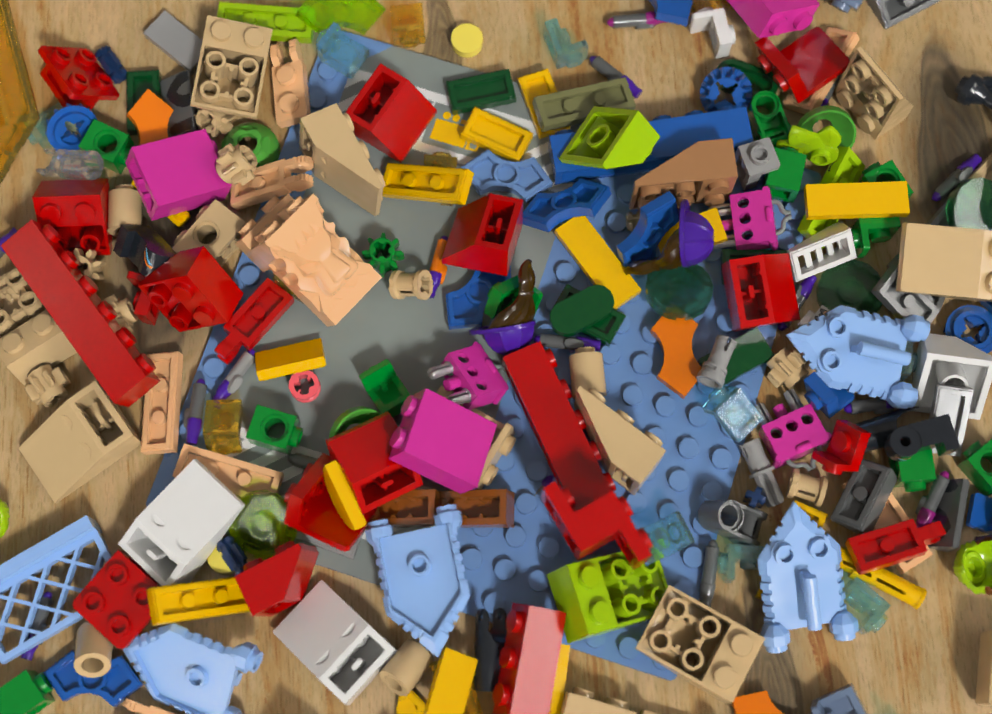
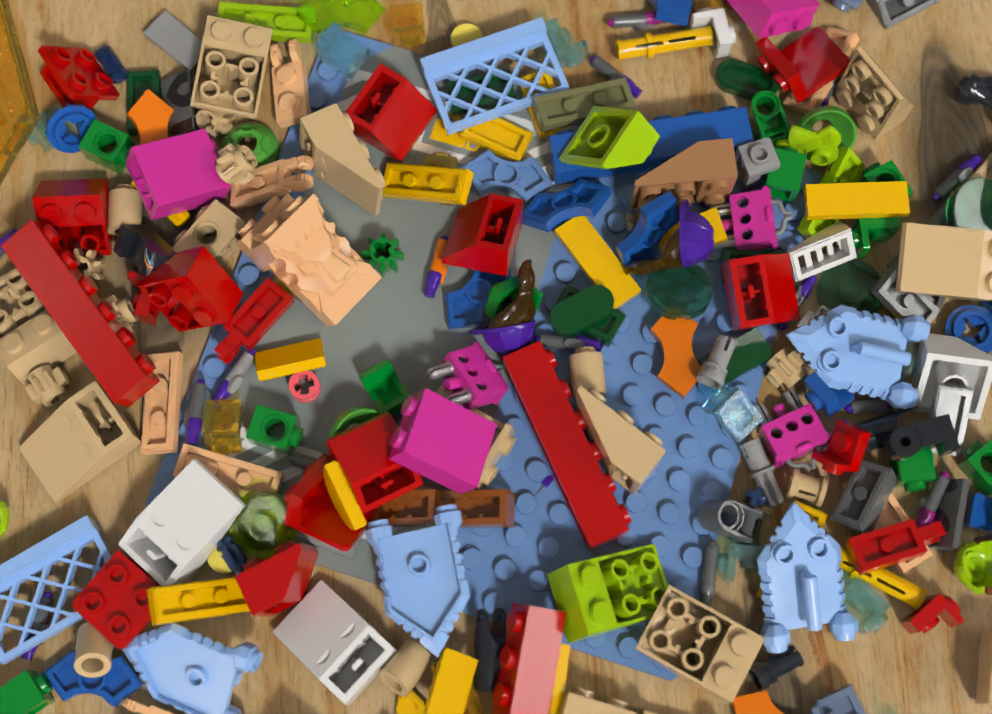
clear piece [36,148,104,180] -> none
tan bush [389,269,433,300] -> none
red bracket [541,481,653,570] -> none
clear light blue bracket [642,511,695,566] -> none
blue gear [700,67,752,112] -> none
none -> light blue fence [420,17,570,135]
none -> yellow pin [615,25,714,61]
none -> black pin [748,645,804,691]
none -> red bracket [900,593,965,634]

